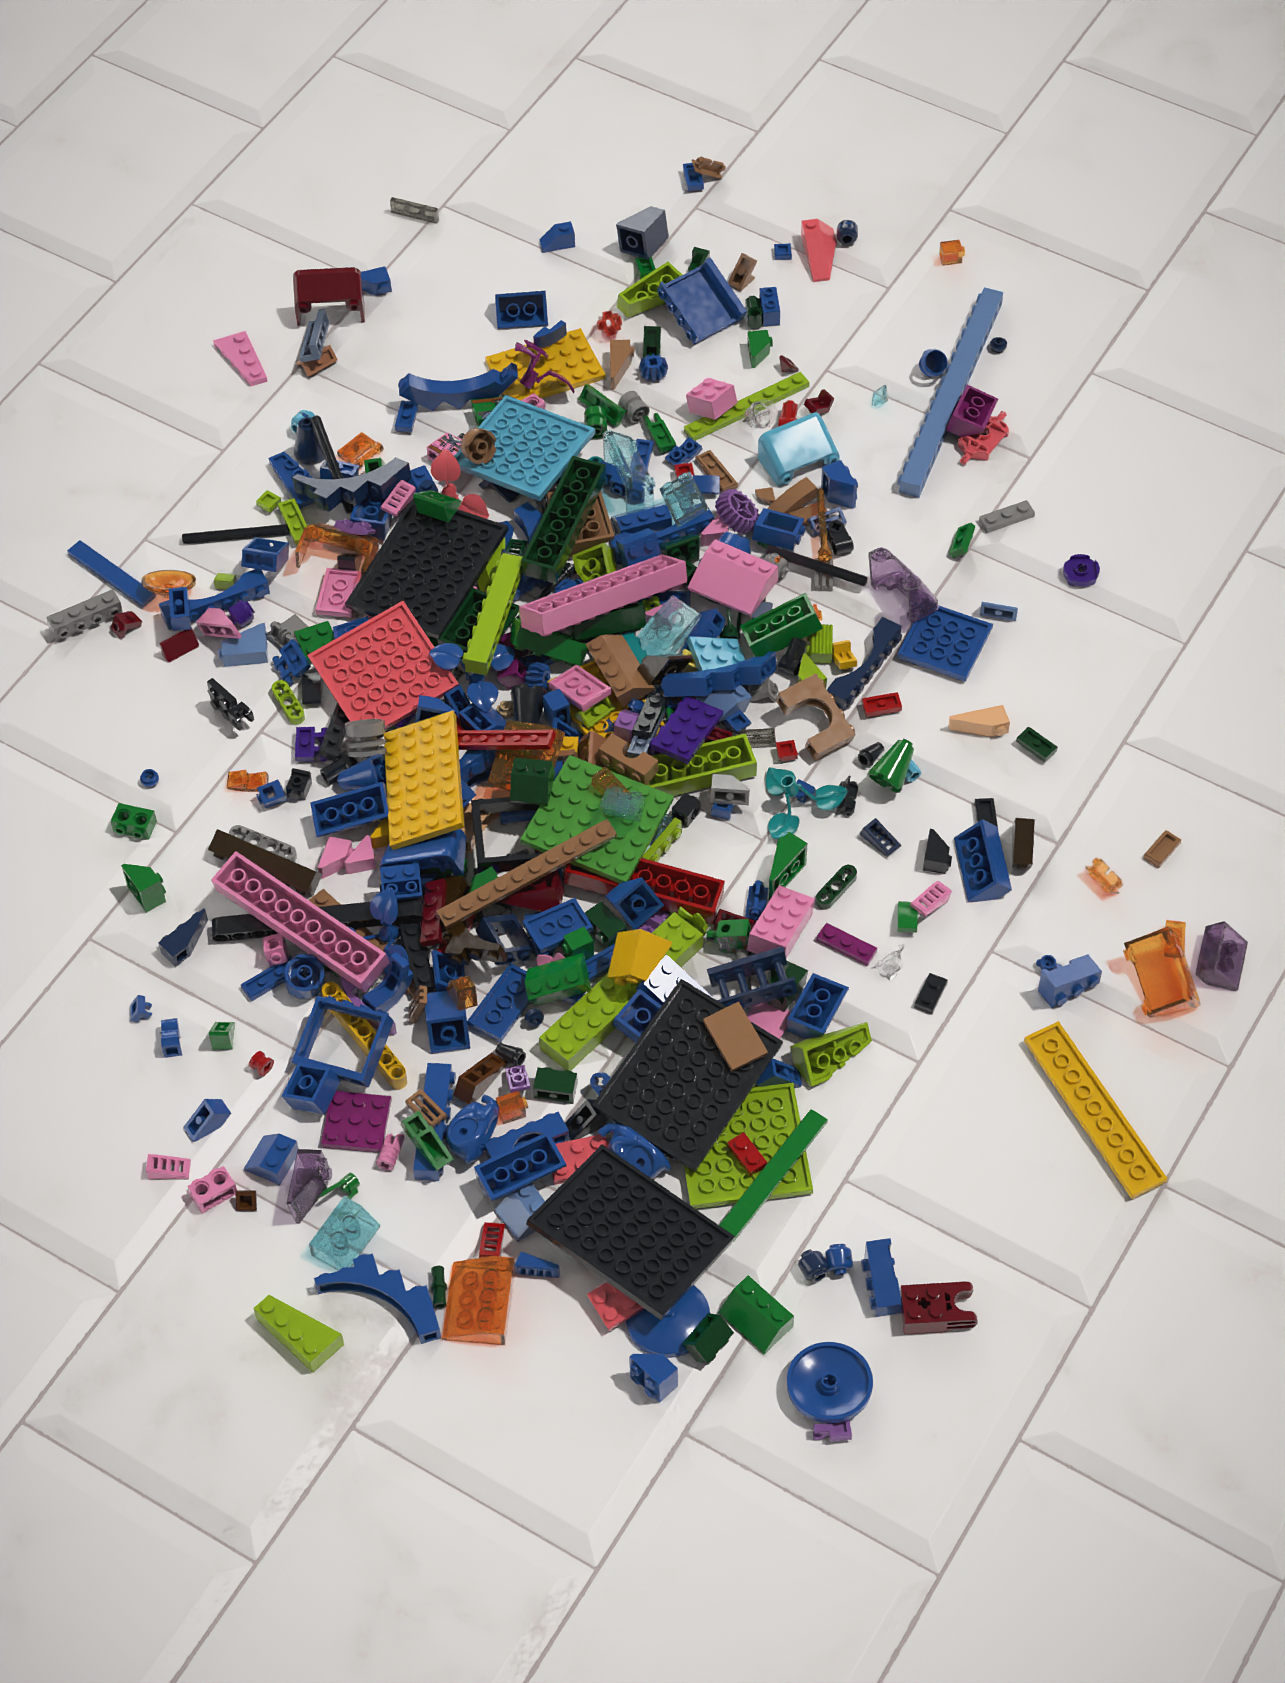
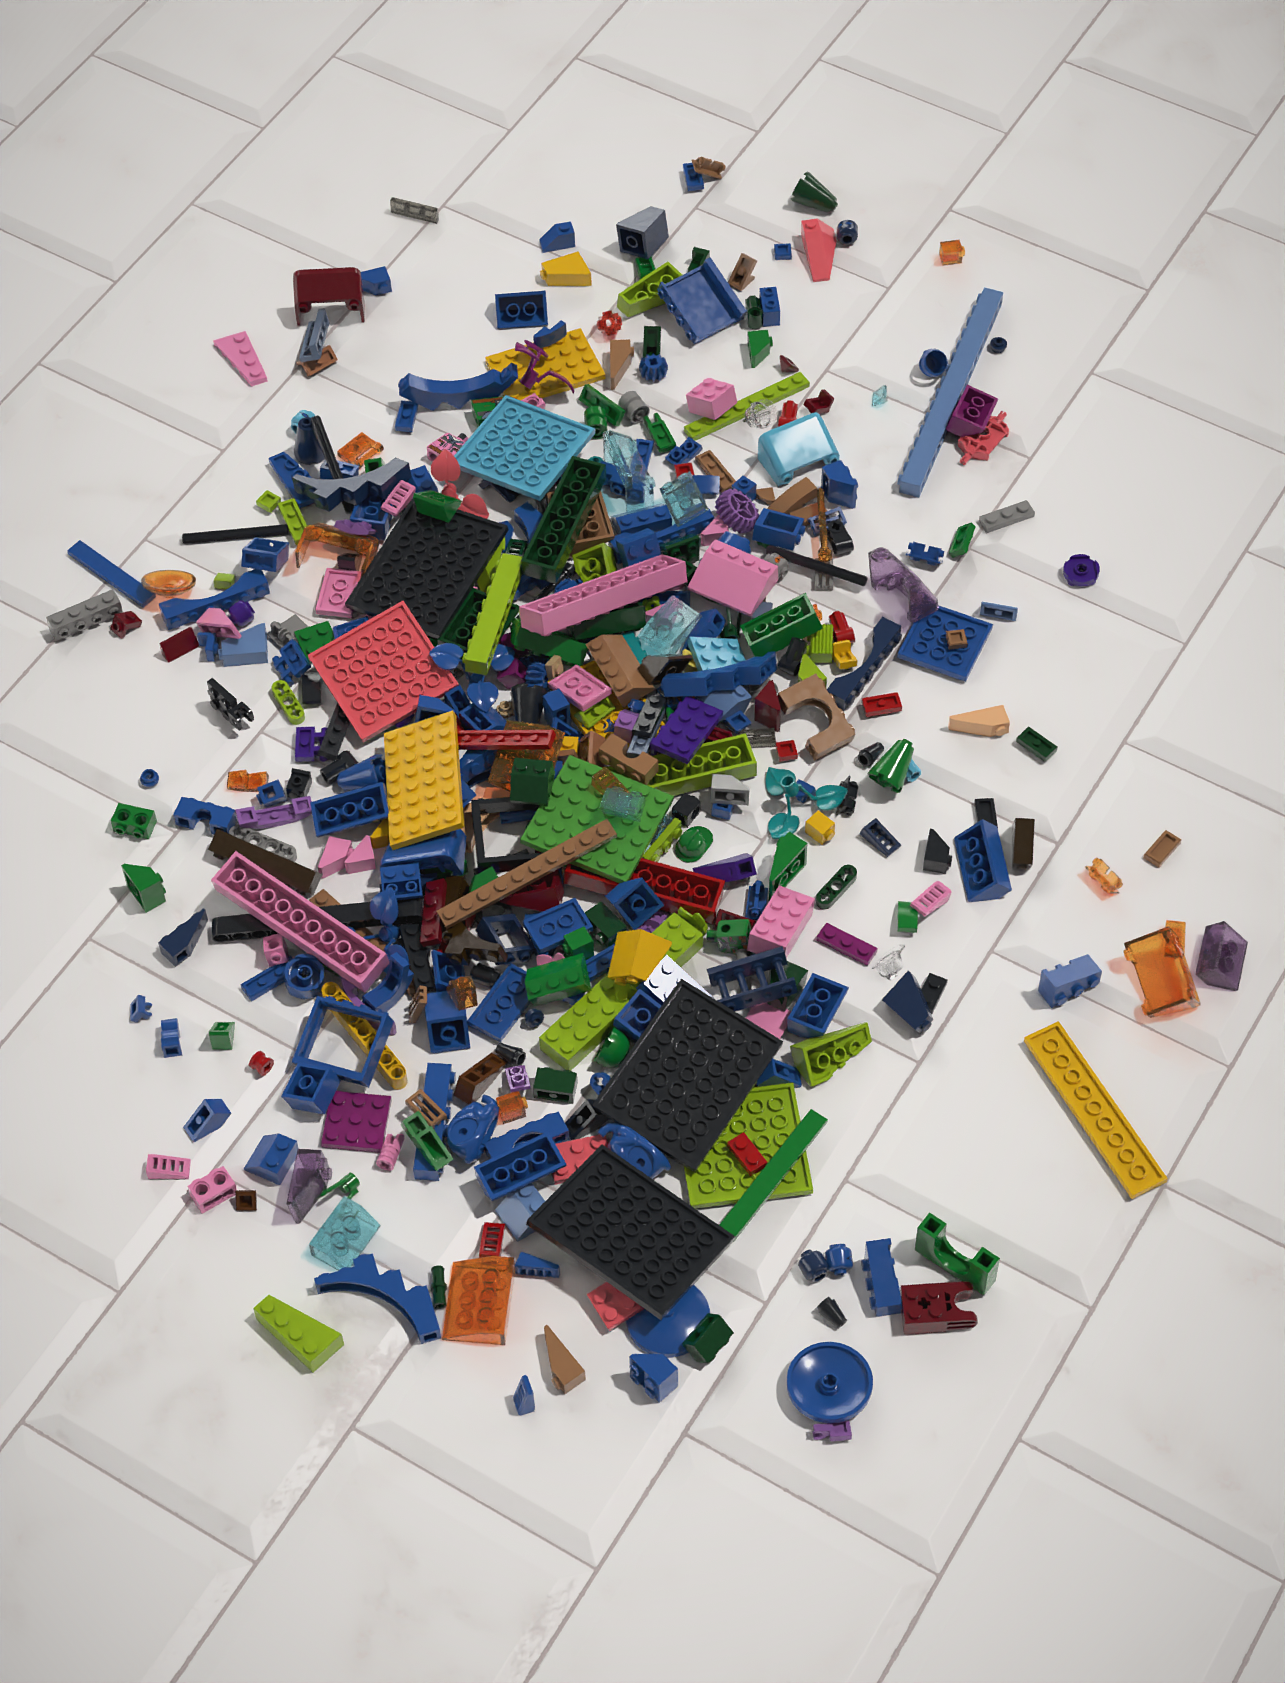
blue brick [169,587,191,631] -> none
light grey wheel [345,719,386,758] -> none
medium nougat cylinder [461,428,497,464] -> none
medium nougat tile [703,1002,768,1072] -> none
green slope [718,1275,794,1354] -> none
blue plate [1036,955,1058,971] -> none
none -> blue arch [173,797,237,835]
none -> blue bracket [197,632,219,662]
none -> medium lavender slope [235,796,312,829]
none -> black brick [470,962,501,987]
none -> blue slope [513,1375,535,1416]
none -> yellow slope [540,251,592,286]
none -> medium nougat slope [544,1325,586,1394]
none -> tan plate [545,655,564,681]
none -> green cylinder [594,1027,630,1068]
none -> green piece [675,826,713,863]
none -> dark purple slope [692,853,757,882]
none -> blue brick [732,475,757,501]
none -> dark red slope [754,680,781,732]
none -> dark green cone [791,171,838,213]
none -> yellow brick [805,810,835,845]
none -> black cone [817,1297,847,1329]
none -> red piece [828,611,855,644]
none -> dark blue slope [882,970,934,1034]
none -> blue hinge [905,541,945,566]
none -> green arch [915,1212,1000,1296]
none -> medium nougat tile [946,629,968,650]

